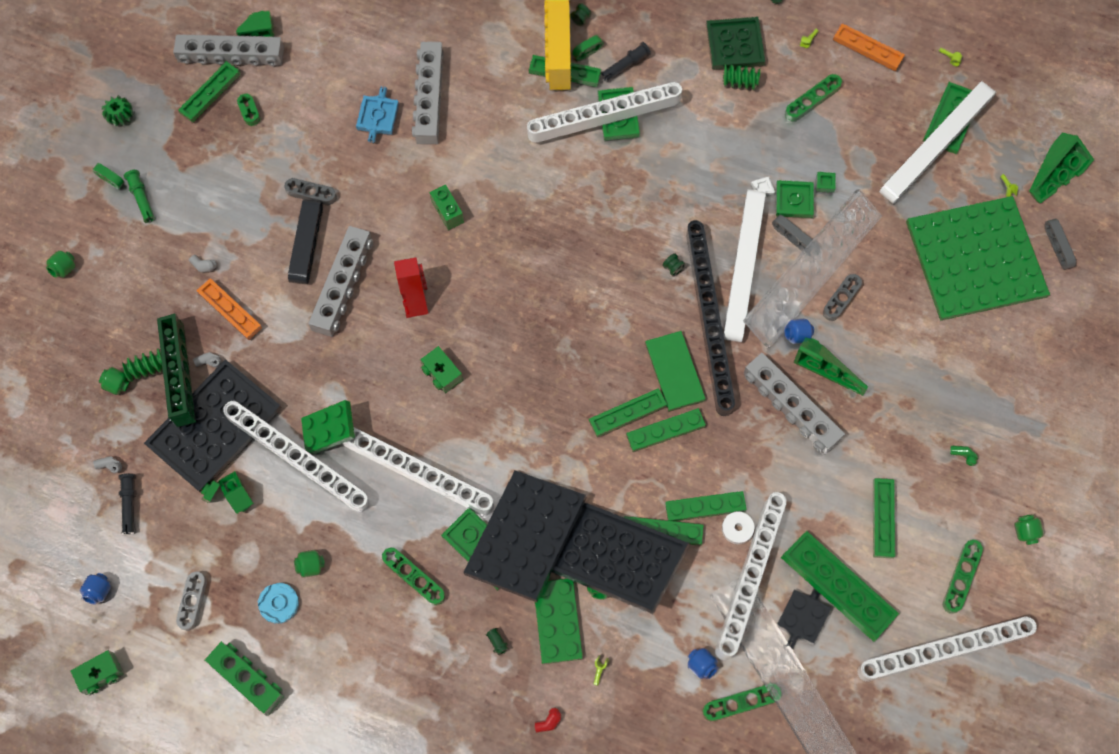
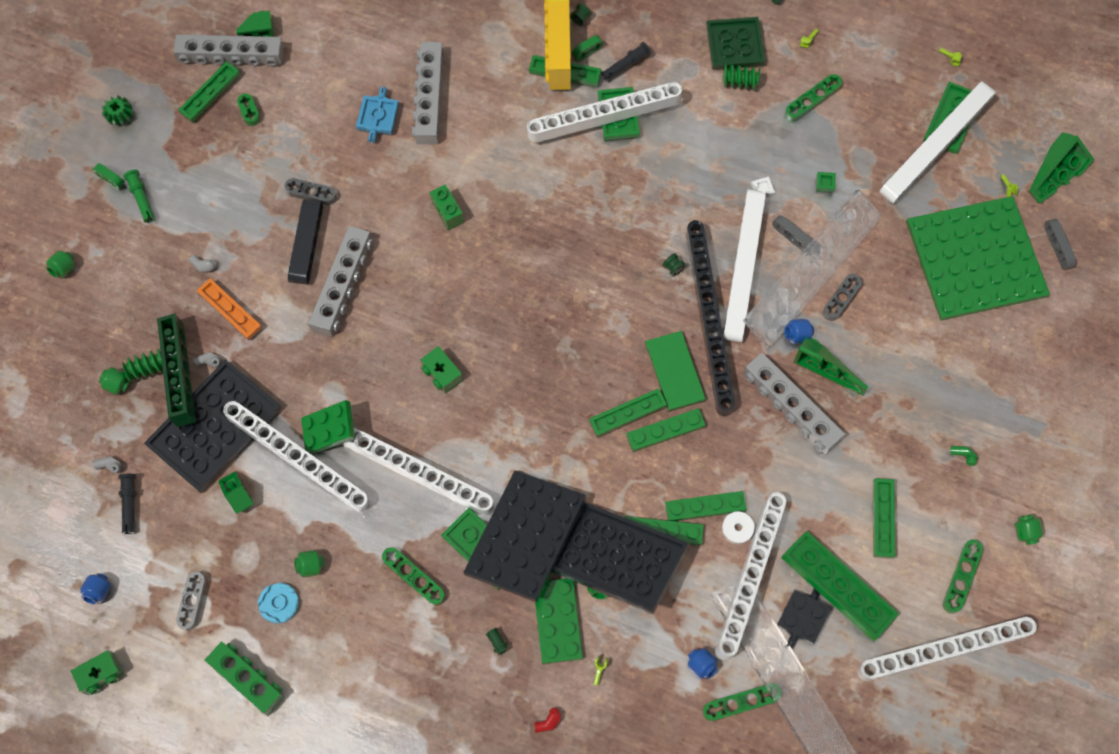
green plate [201,481,220,503] -> none
red wedge [394,257,429,318] -> none
green plate [776,180,814,218] -> none
orange plate [833,23,905,71] -> none

